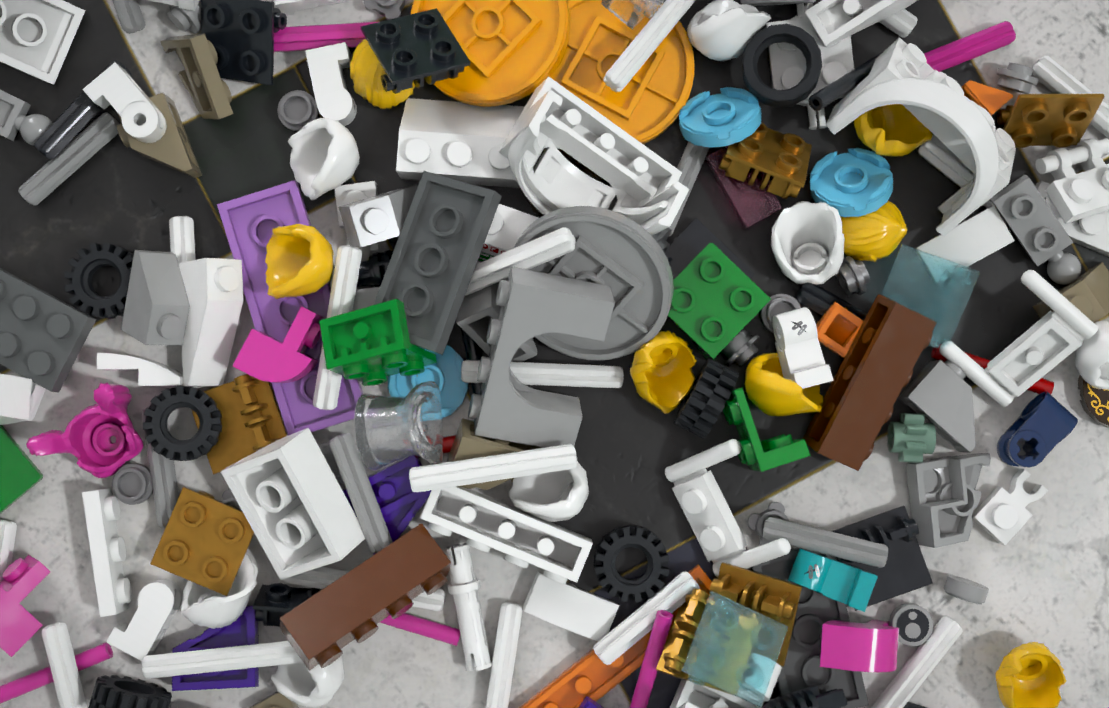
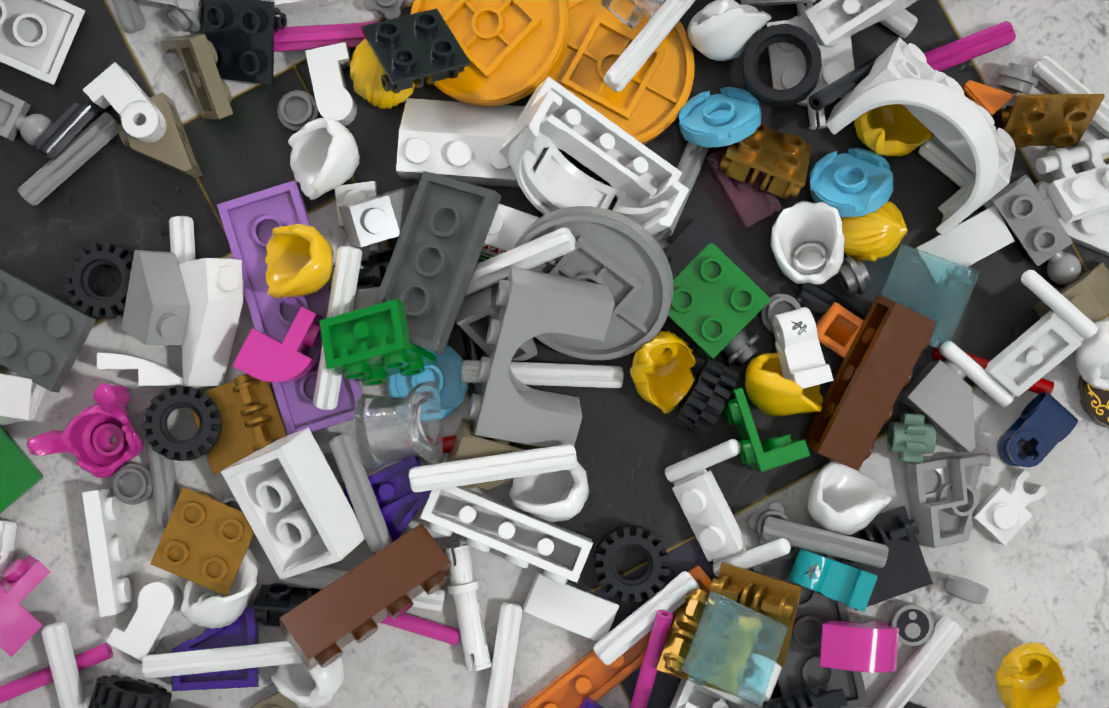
none -> white hair [807,460,892,535]

